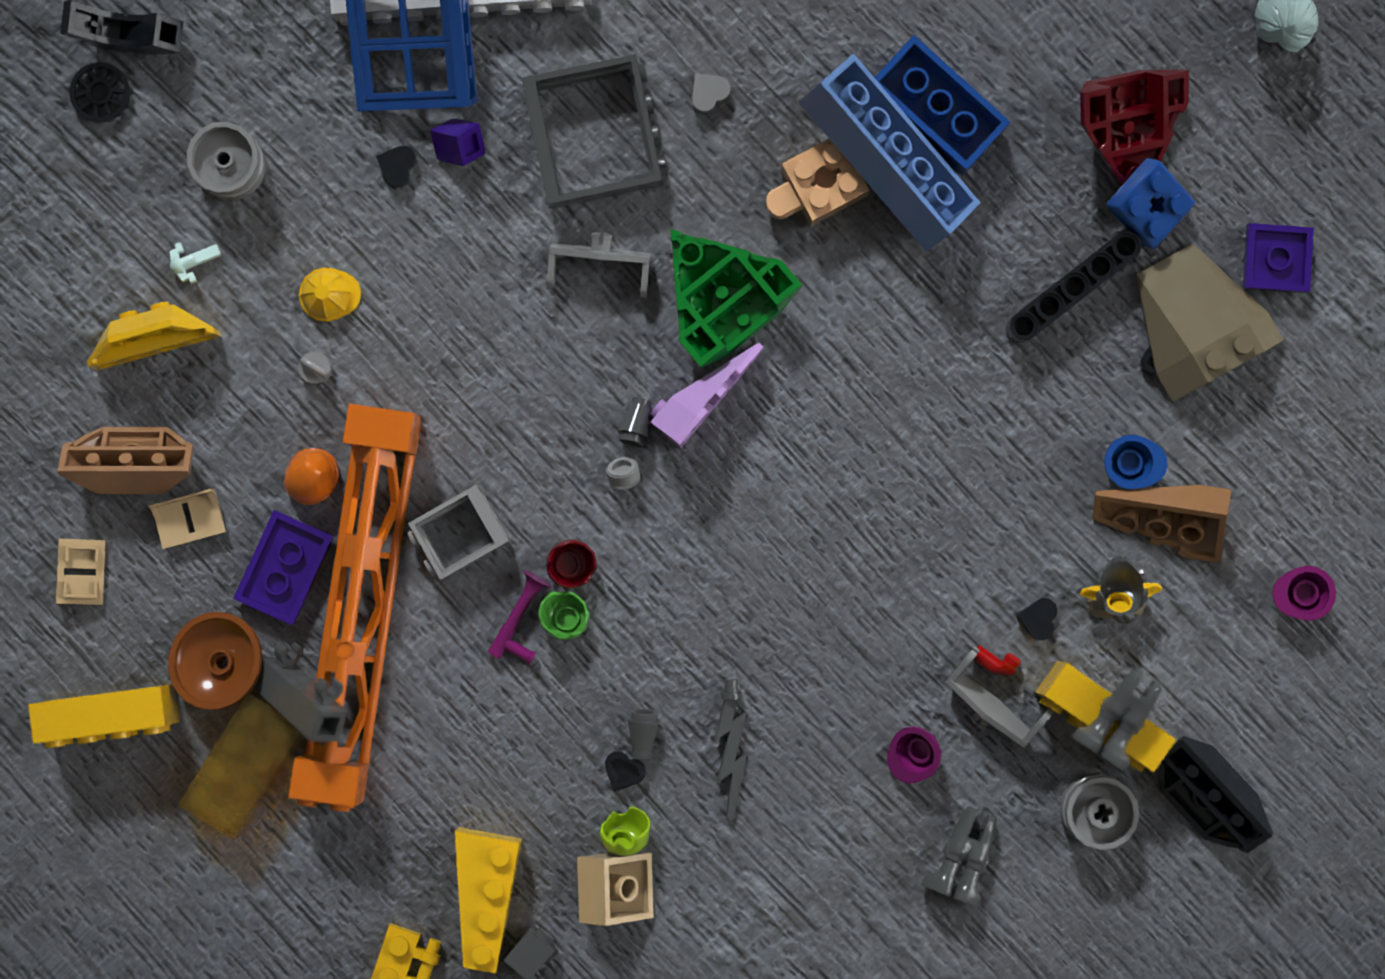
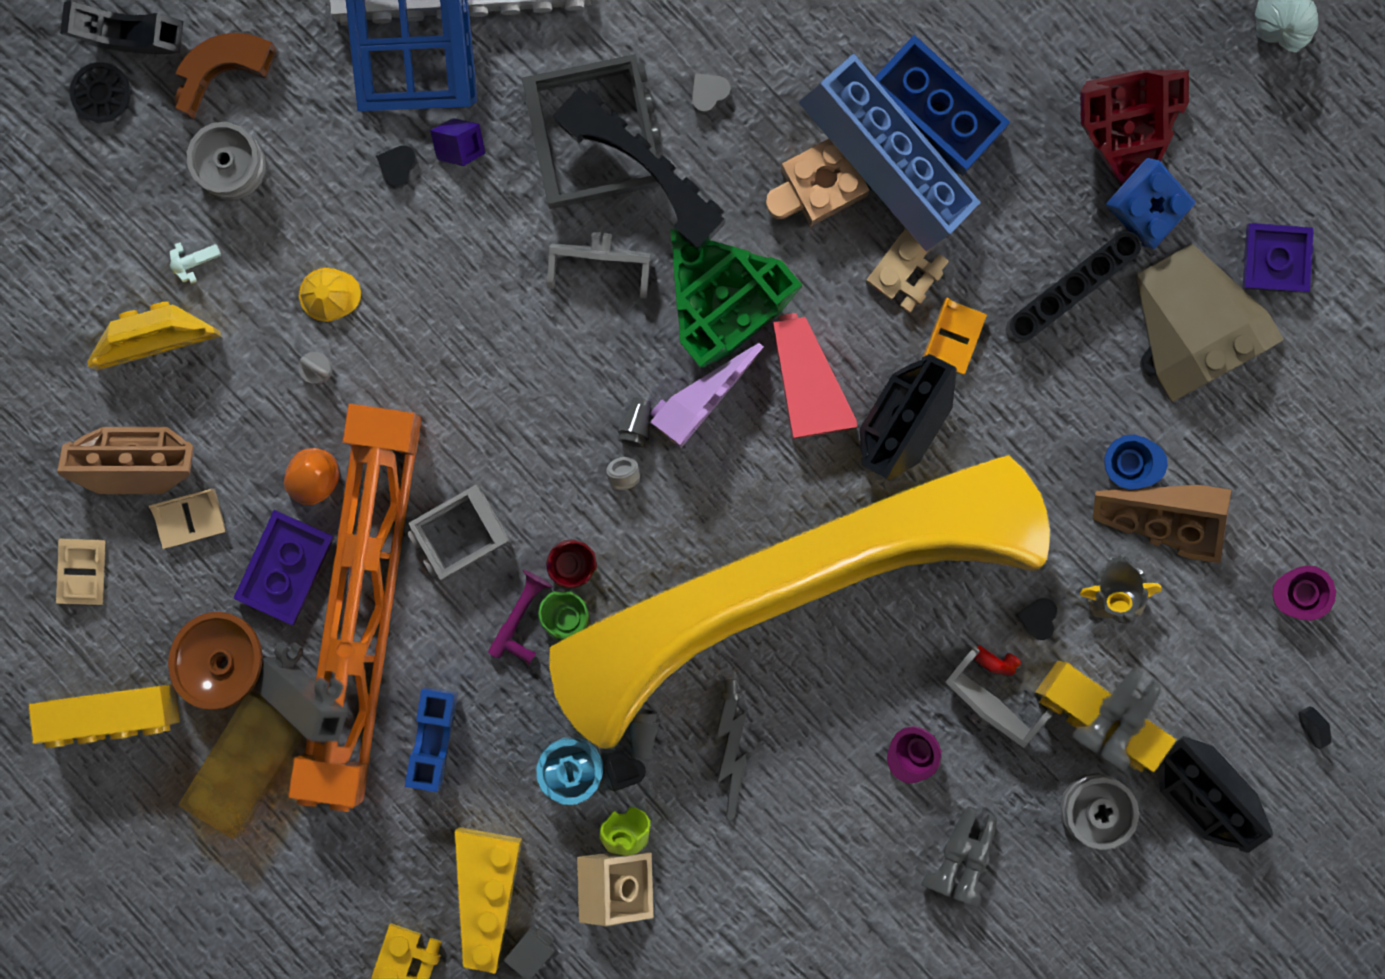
none -> dark orange arch [175,33,277,119]
none -> blue arch [405,687,458,792]
none -> medium azure brick [536,737,603,805]
none -> yellow piece [549,455,1050,749]
none -> black arch [553,87,725,252]
none -> coral slope [773,313,858,440]
none -> black wedge [860,354,957,480]
none -> tan plate [866,229,949,313]
none -> light orange piece [923,297,987,375]
none -> black tile [1298,706,1332,749]

